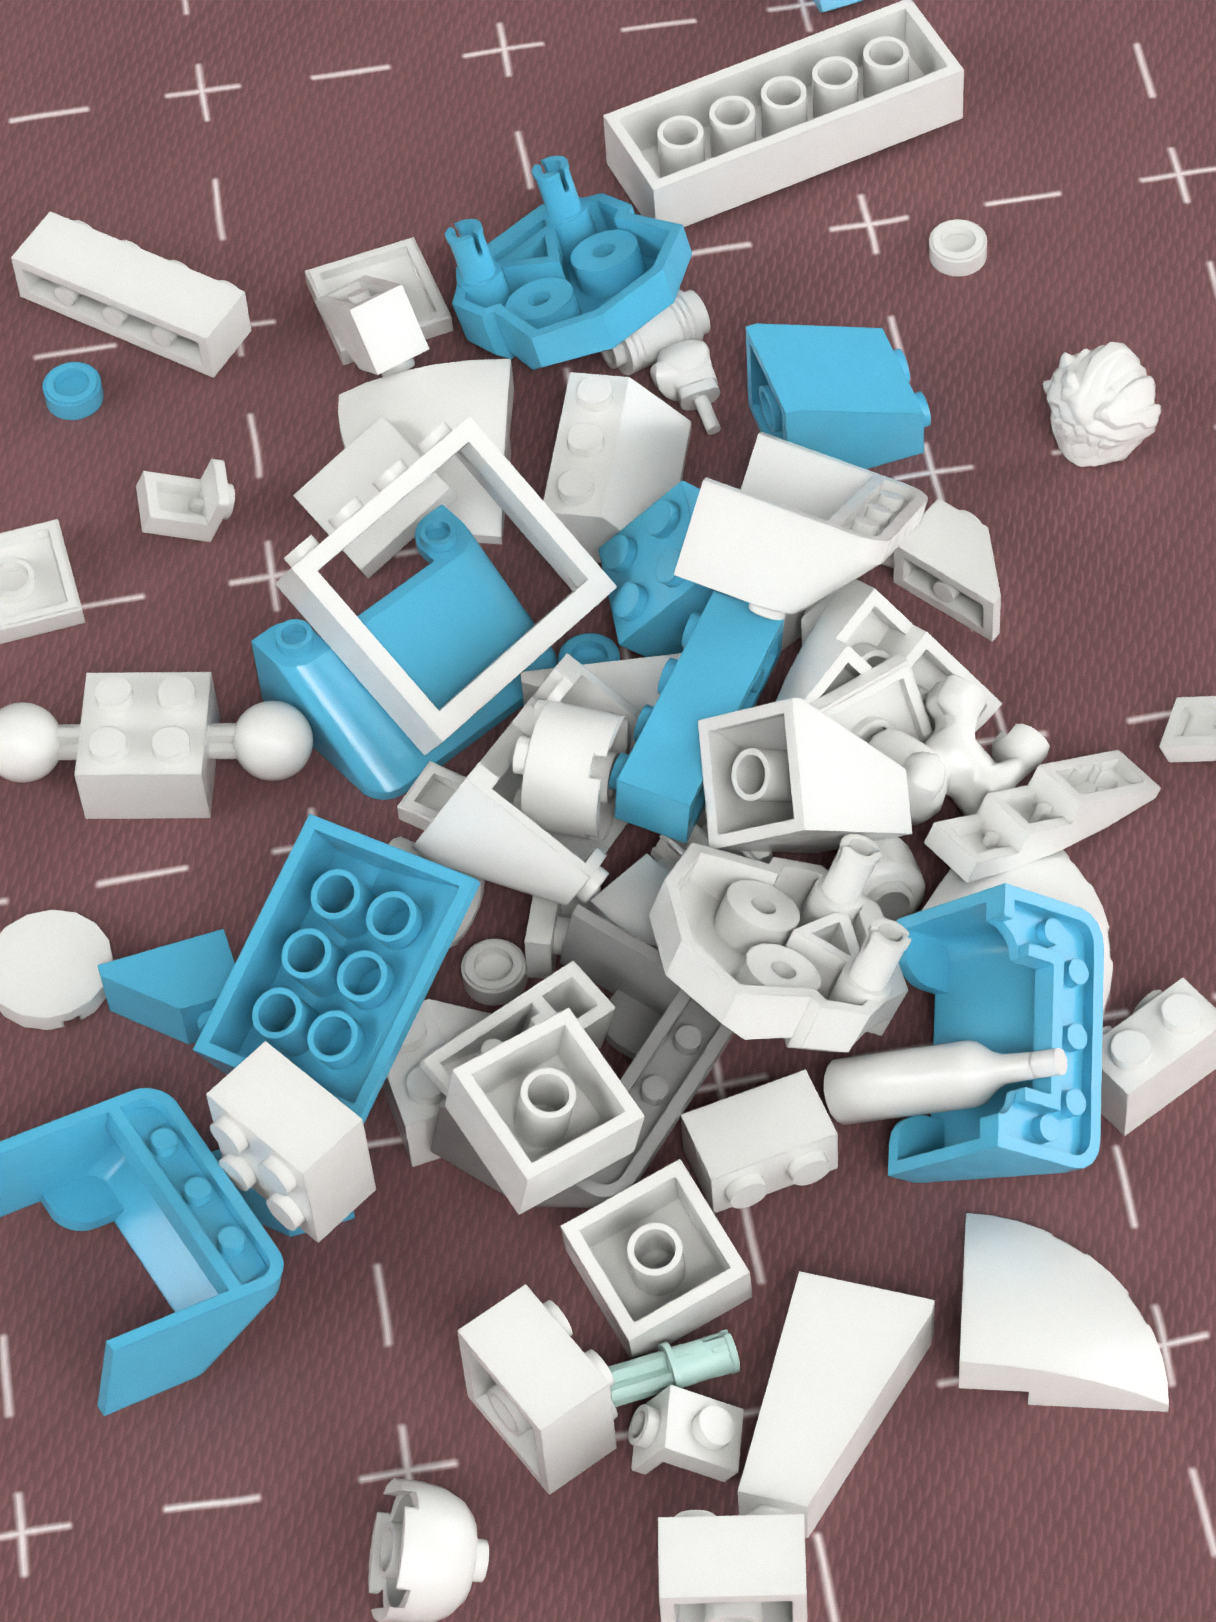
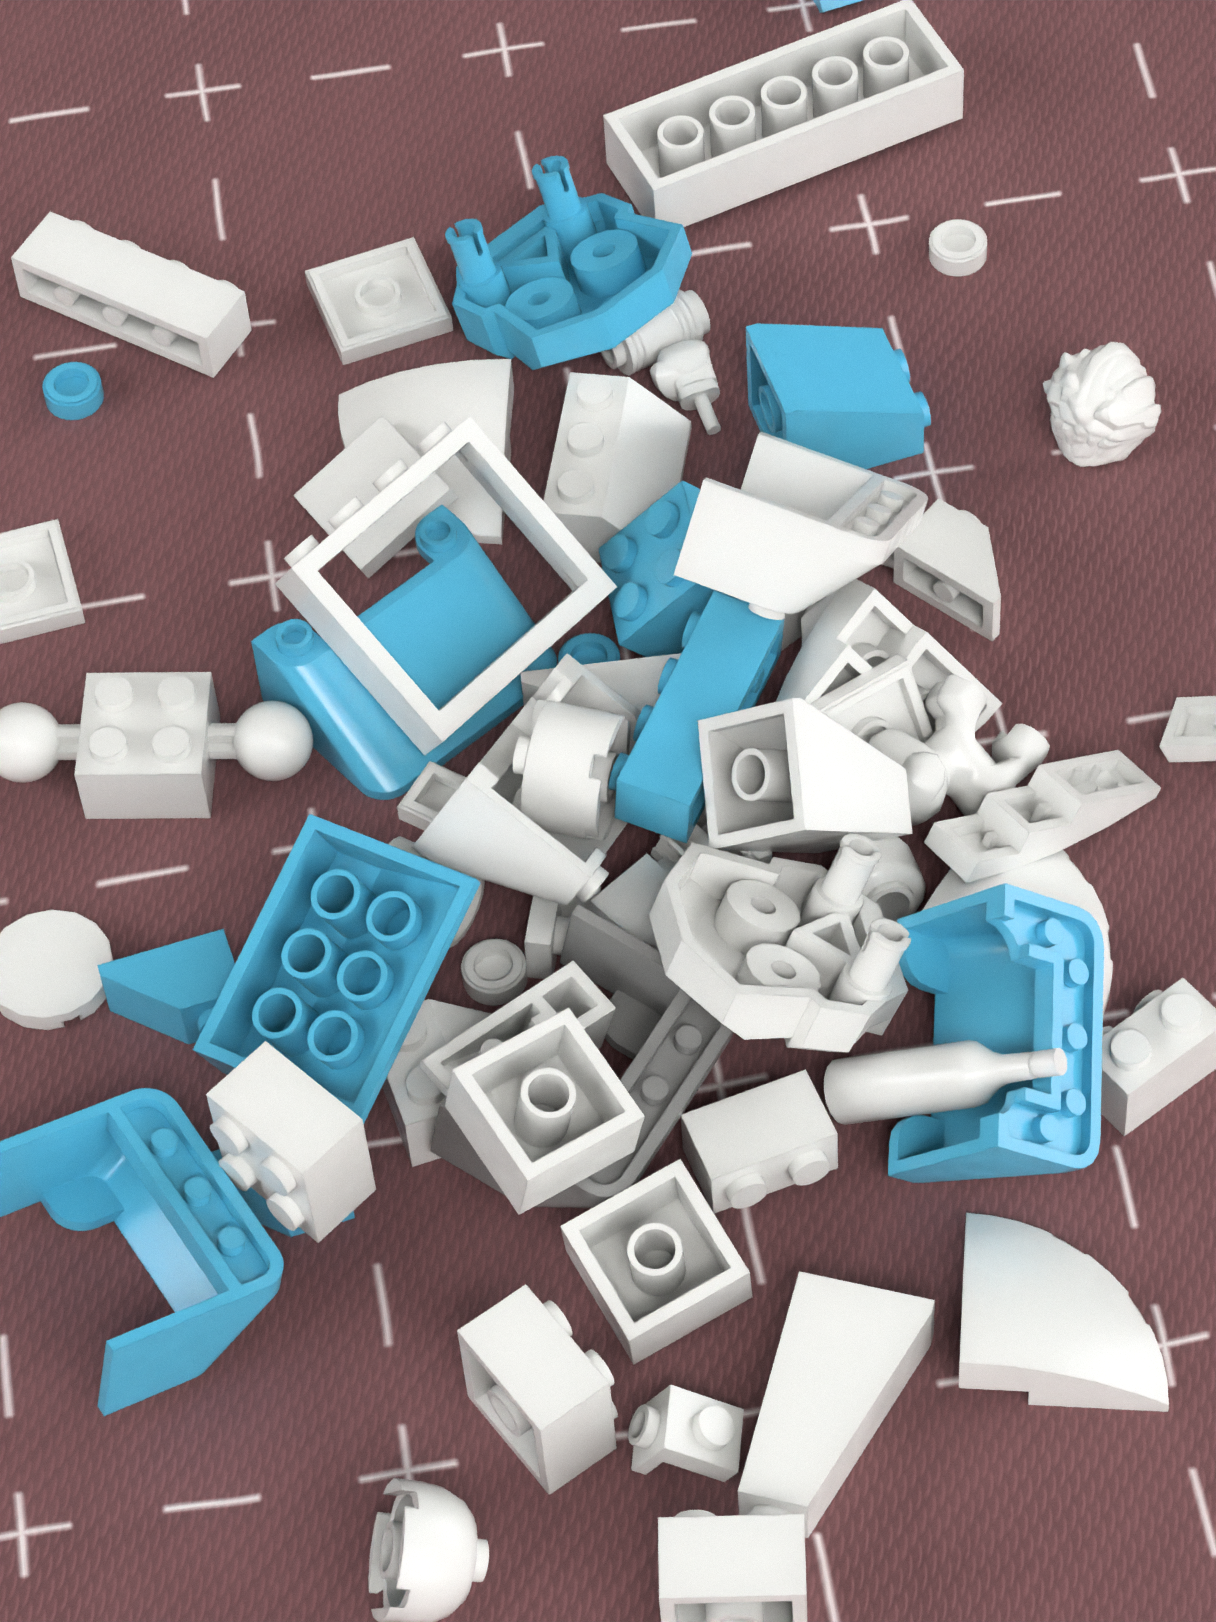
white bracket [136,459,235,542] -> none
white slope [314,275,429,377] -> none
light aqua axle [608,1329,740,1407] -> none

